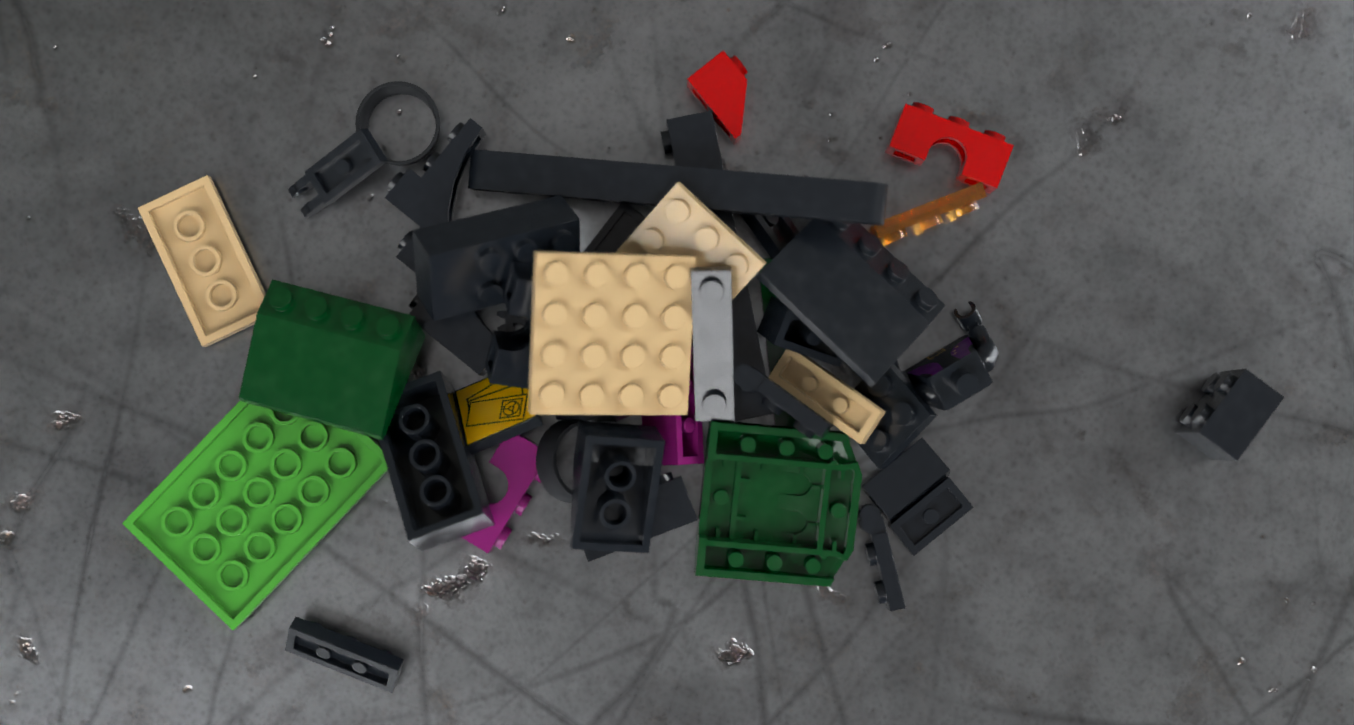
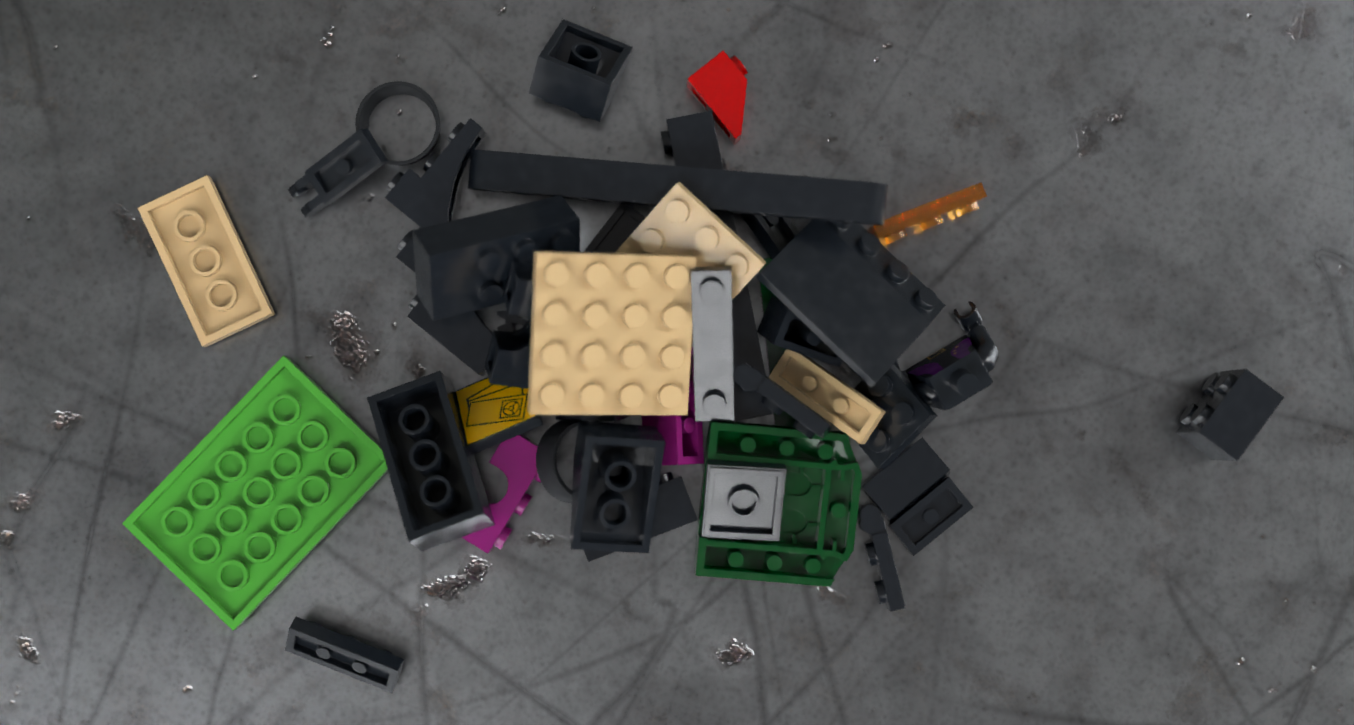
dark green slope [239,279,426,440] -> none
red arch [884,102,1014,194] -> none
none -> black slope [529,19,633,122]
none -> tile [701,460,787,541]

